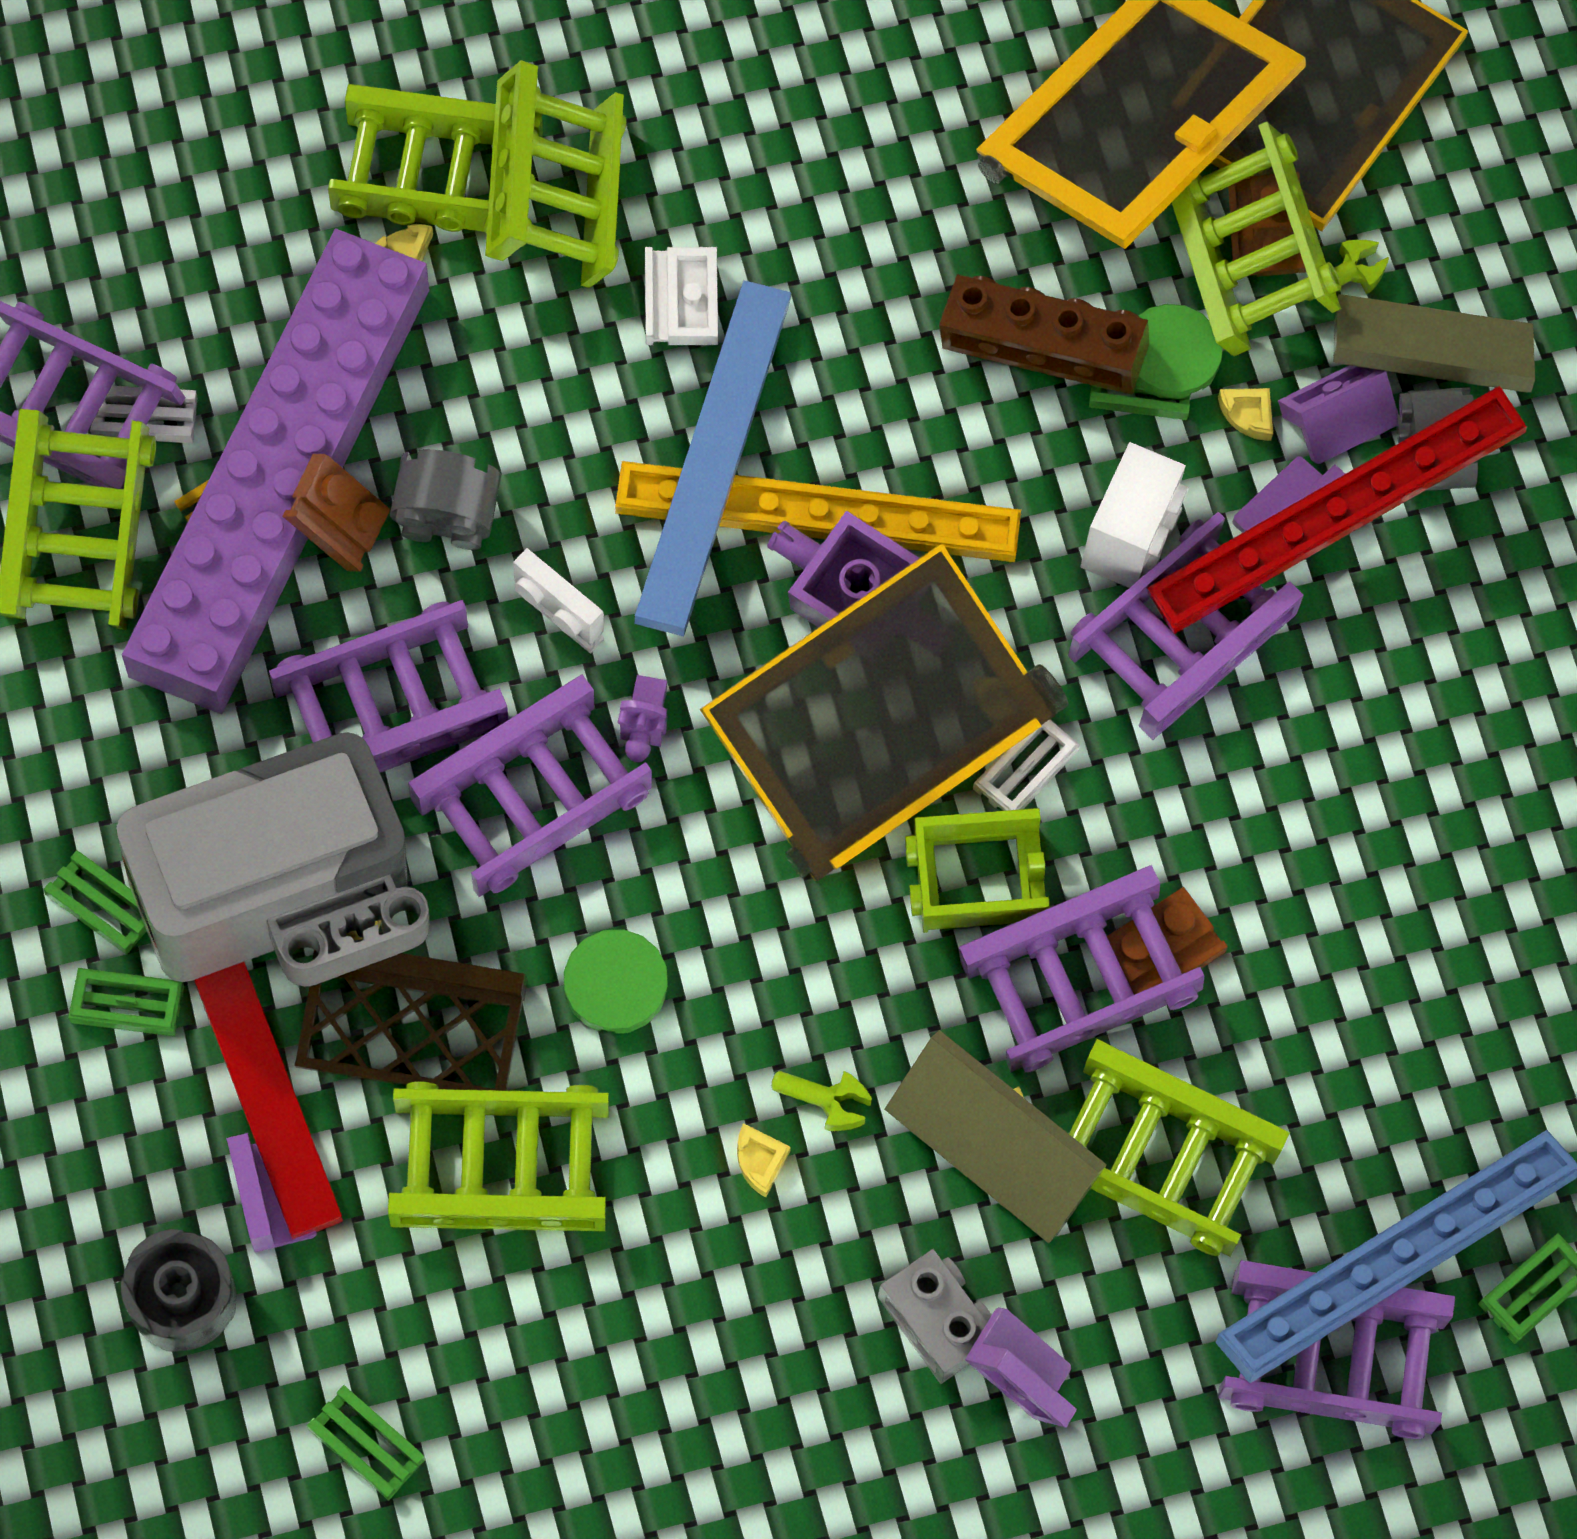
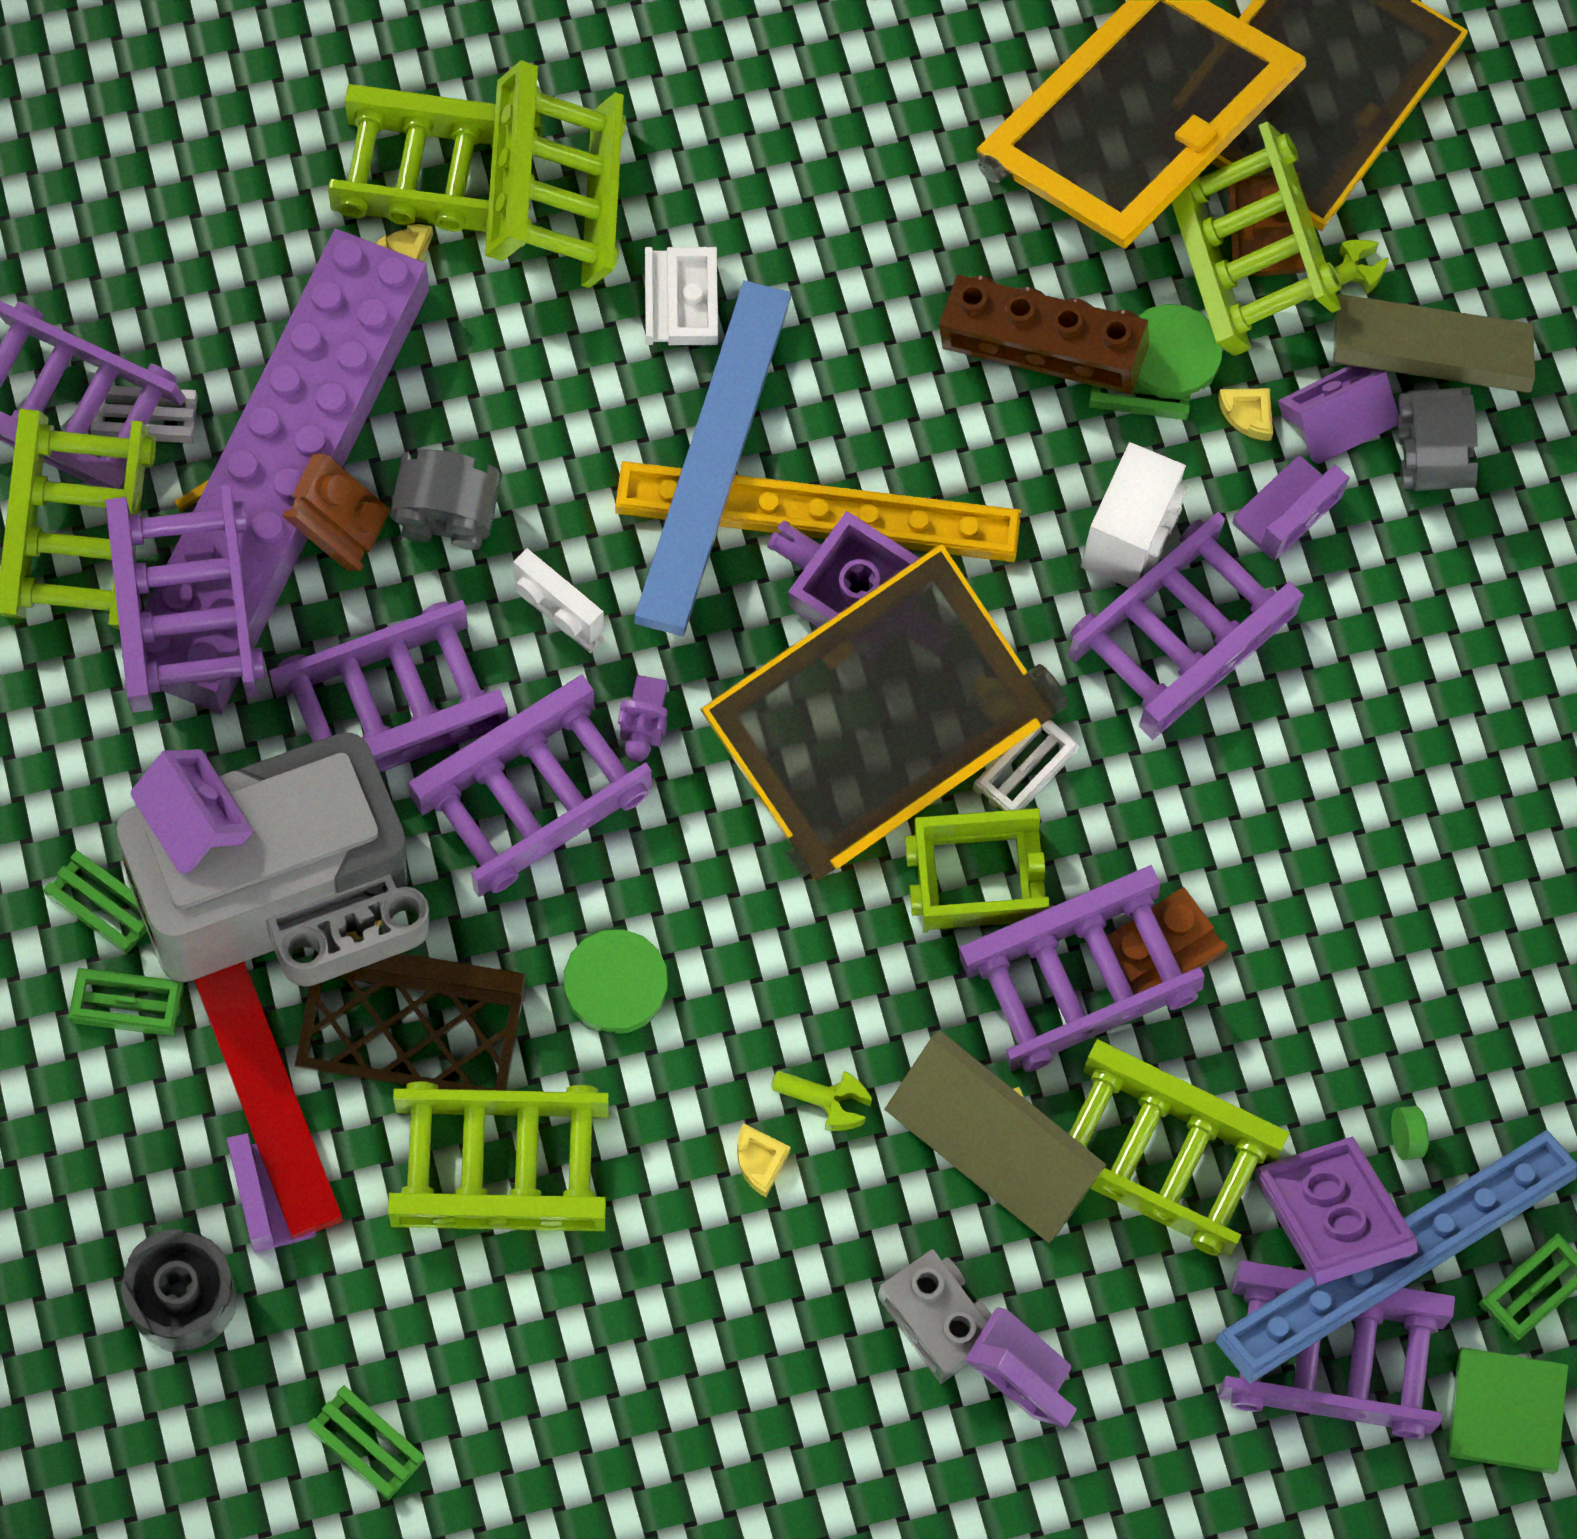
red tile [1147,386,1527,634] -> none
none -> medium lavender fence [105,484,265,713]
none -> medium lavender panel [131,749,254,873]
none -> medium lavender tile [1254,1136,1418,1286]
none -> bright green tile [1391,1106,1429,1160]
none -> bright green tile [1447,1347,1568,1474]

